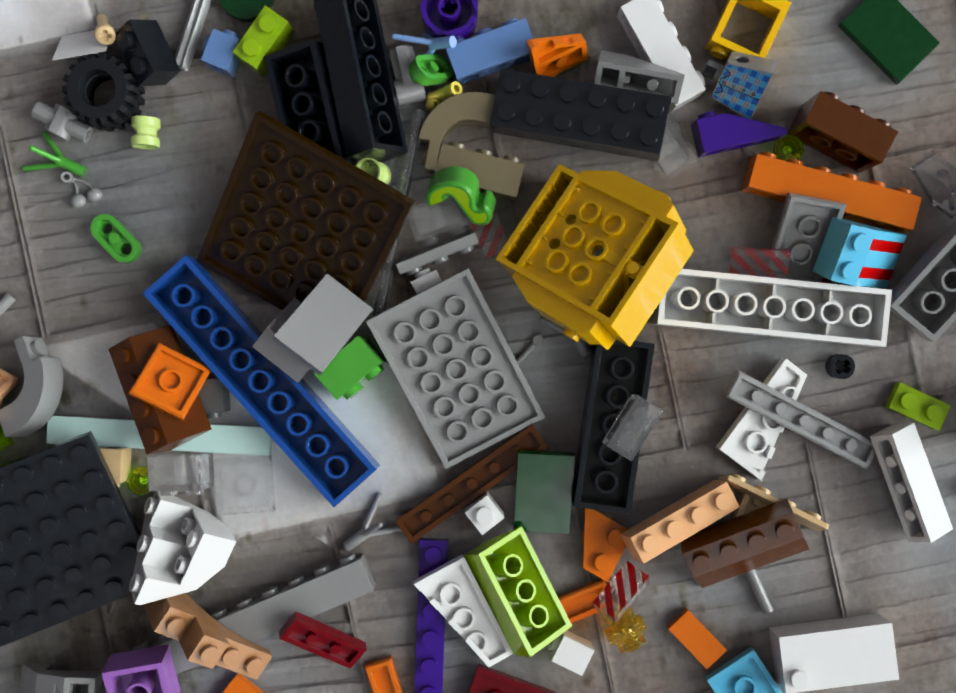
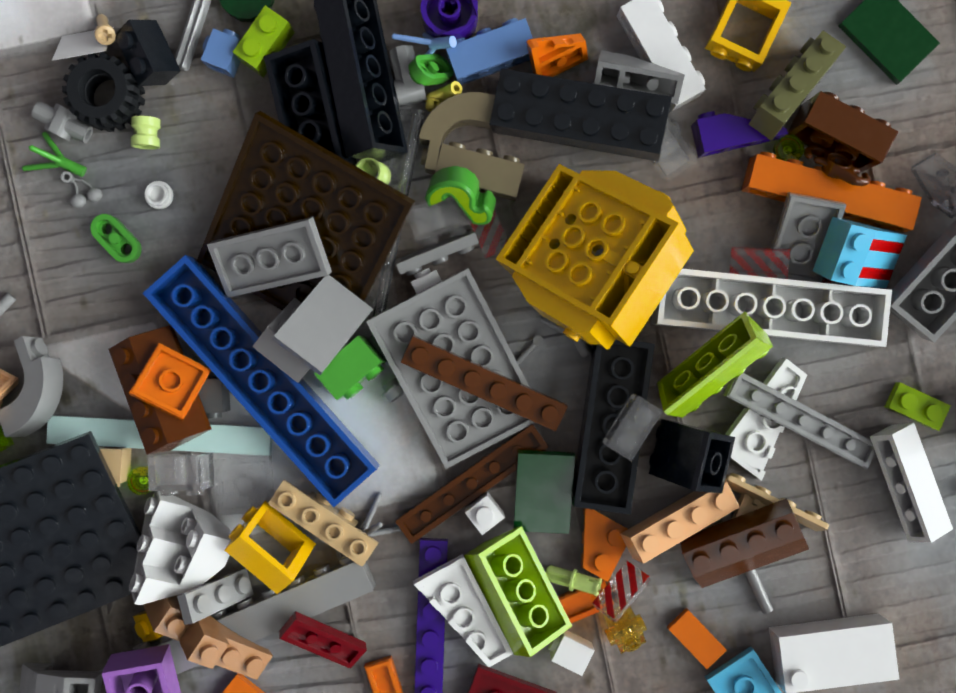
torso [703,51,778,119] -> none
black bush [825,354,855,379] -> none
none -> yellow plate [133,611,164,642]
none -> white plate [144,181,174,209]
none -> light grey plate [177,568,254,625]
none -> light grey plate [207,217,332,298]
none -> yellow window [224,501,316,594]
none -> tan bracket [269,479,379,566]
none -> light grey plate [382,378,405,403]
none -> reddish brown plate [401,335,568,431]
none -> yellowish green axle [545,565,602,596]
none -> black slope [649,419,735,493]
none -> lime slope [657,311,773,418]
none -> olive brick [749,30,846,141]
none -> reddish brown piece [804,146,871,186]

